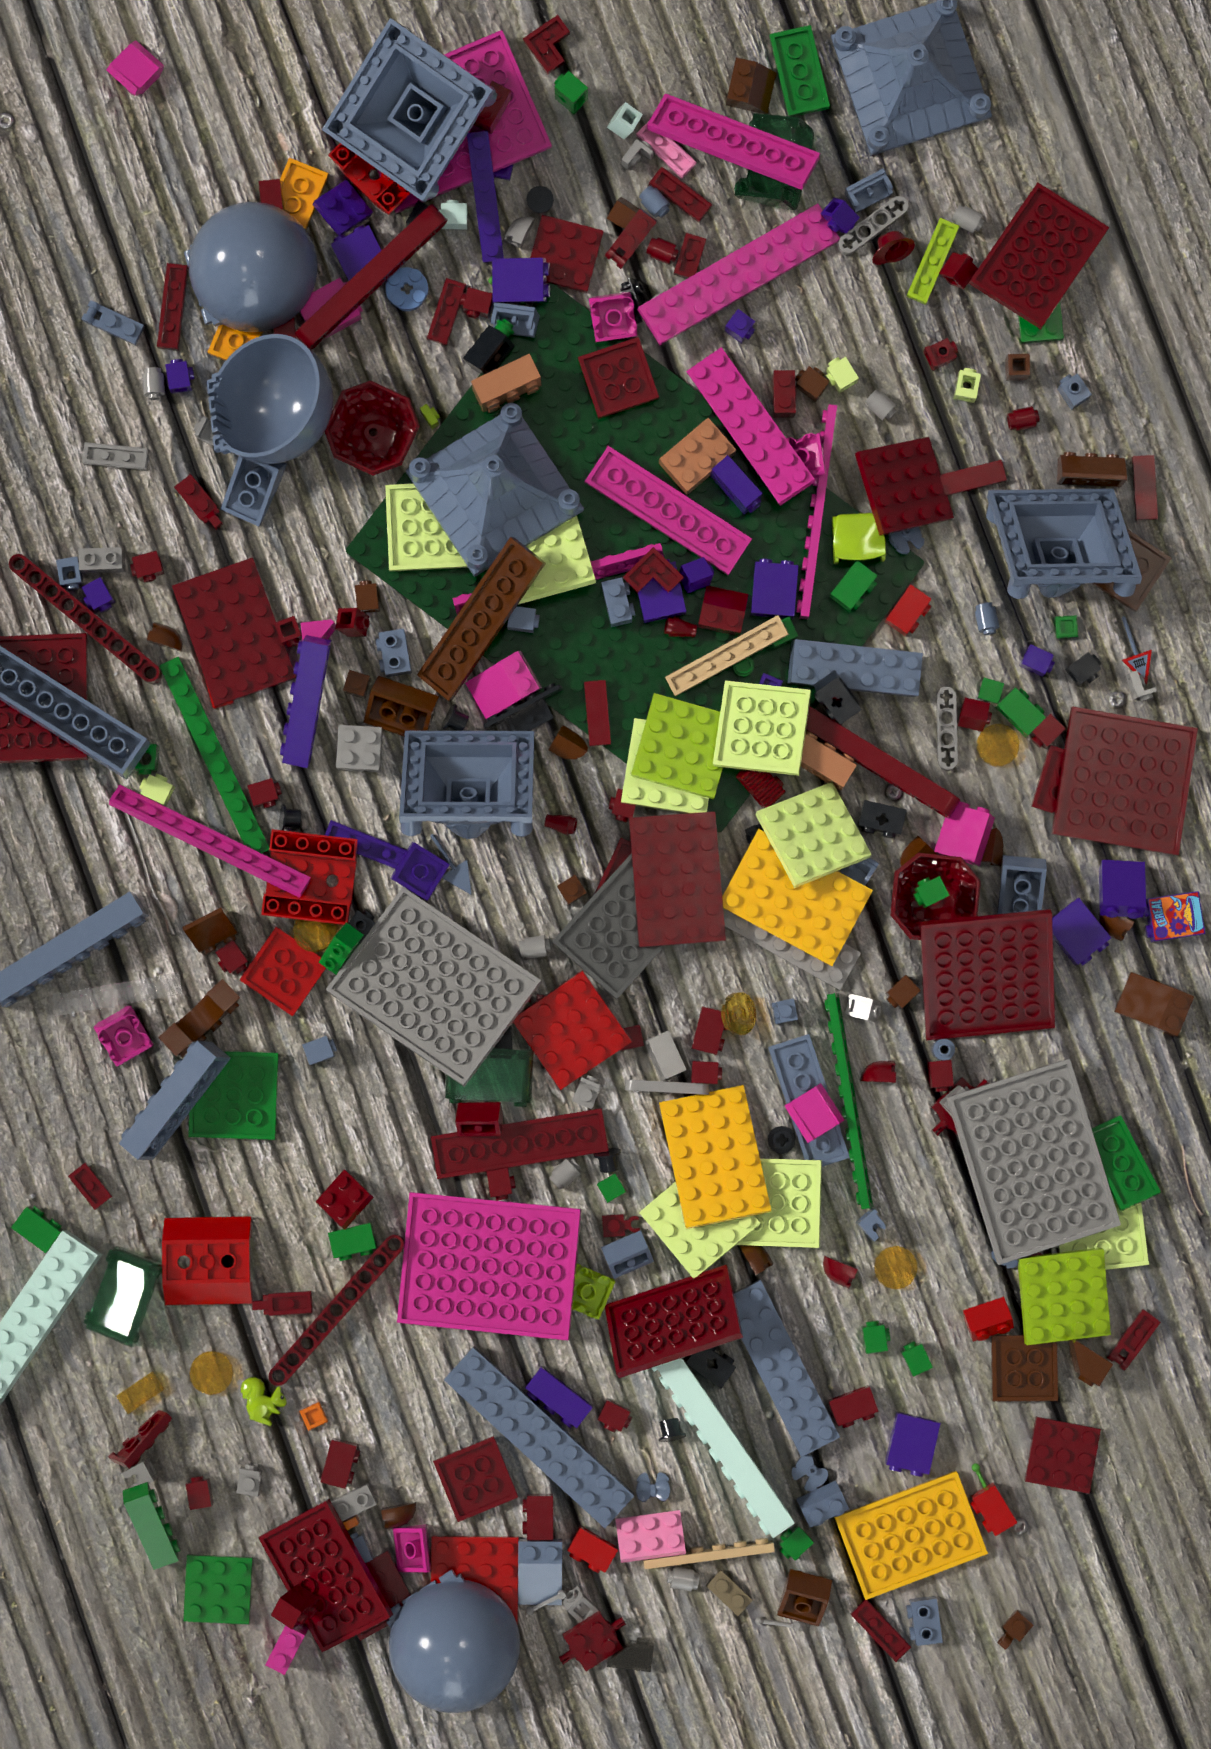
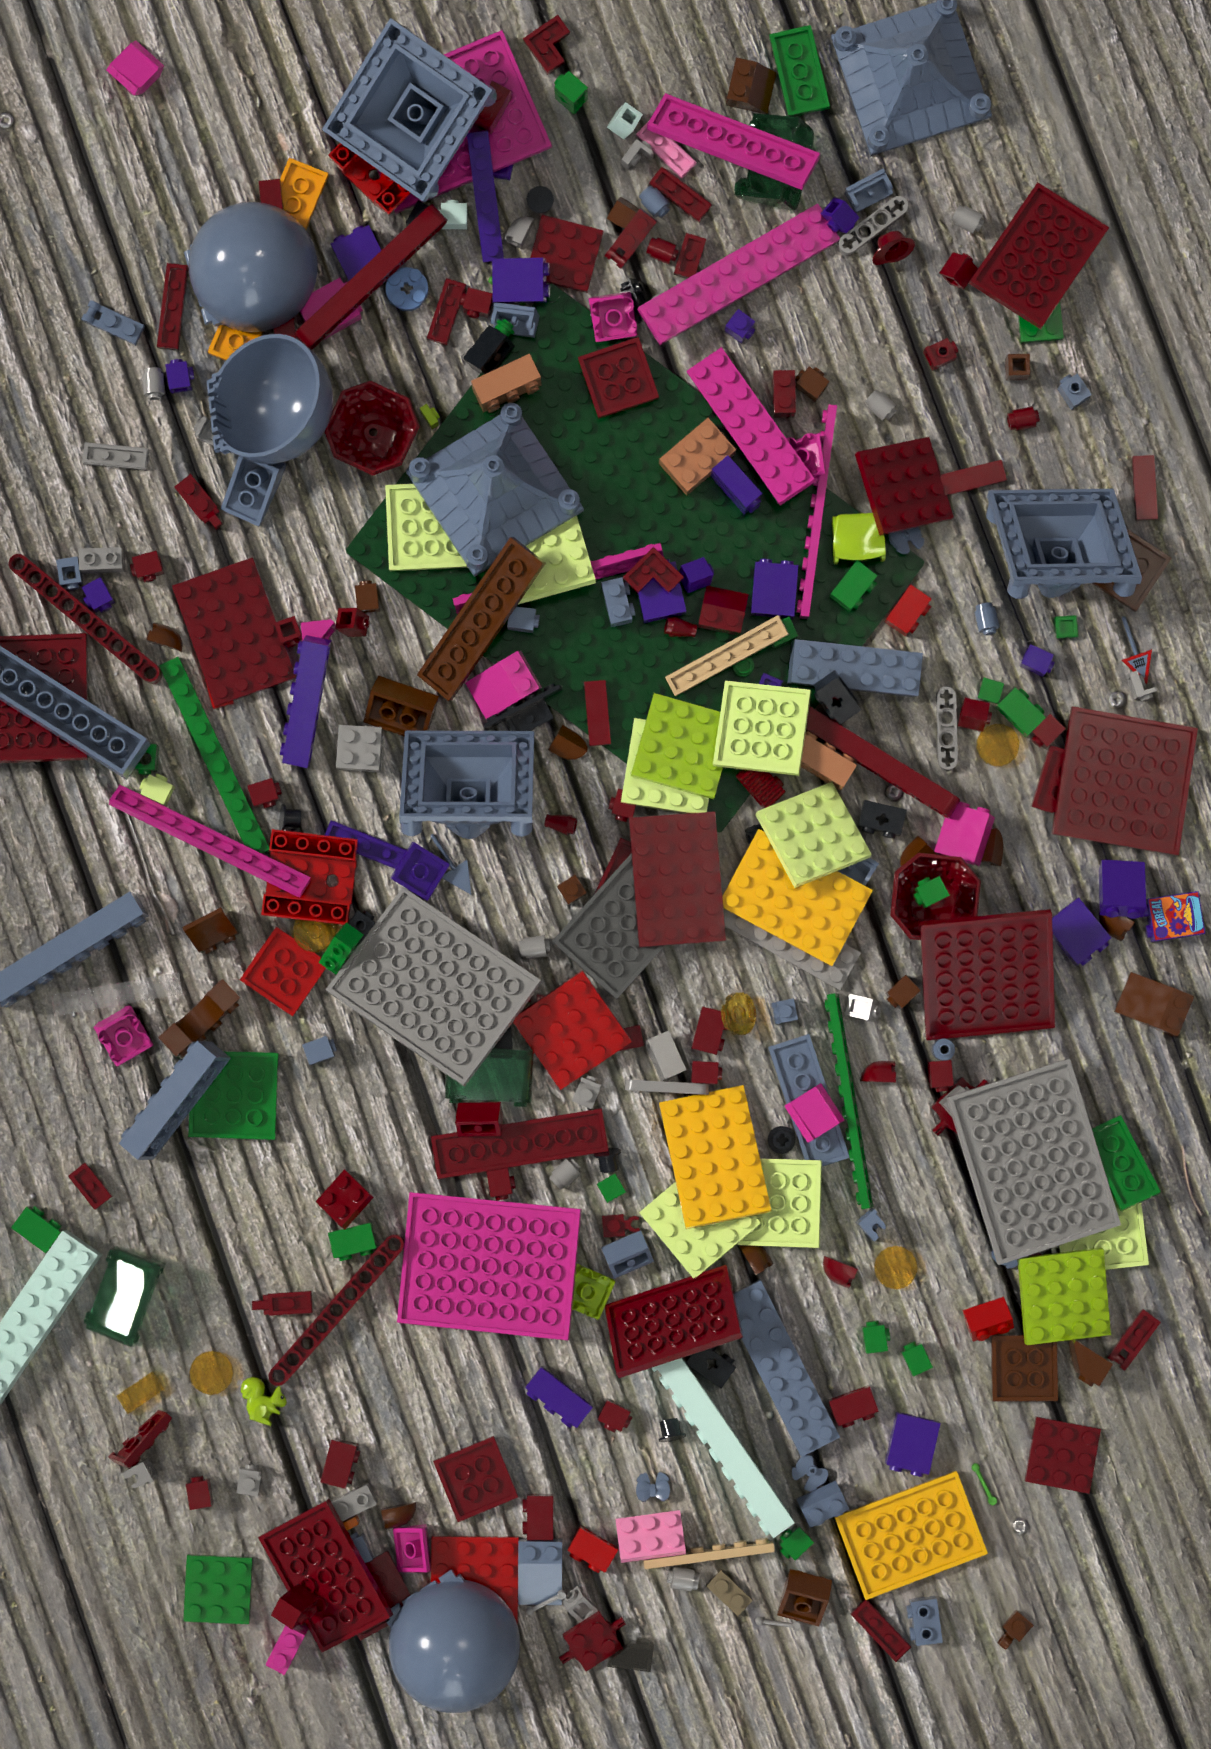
green brick [123,1482,181,1570] -> none
red slope [162,1216,252,1305] -> none
dark red brick [215,940,249,975] -> none
orange tile [299,1401,328,1431] -> none
dark purple plate [313,180,373,236] -> none
reddish brown brick [343,670,371,699] -> none
sand blue brick [376,629,412,677] -> none
black piece [442,704,469,731] -> none
sand blue brick [444,1346,634,1528] -> none
dark pink plate [585,446,752,575] -> none
yellowish green brick [825,357,859,393] -> none
lime plate [906,218,959,305] -> none
yellowish green brick [953,368,981,403] -> none
red brick [970,1482,1018,1536] -> none
sand blue slope [997,855,1047,914] -> none
reddish brown slope [1057,452,1127,487] -> none
black brick [1065,652,1101,686] -> none

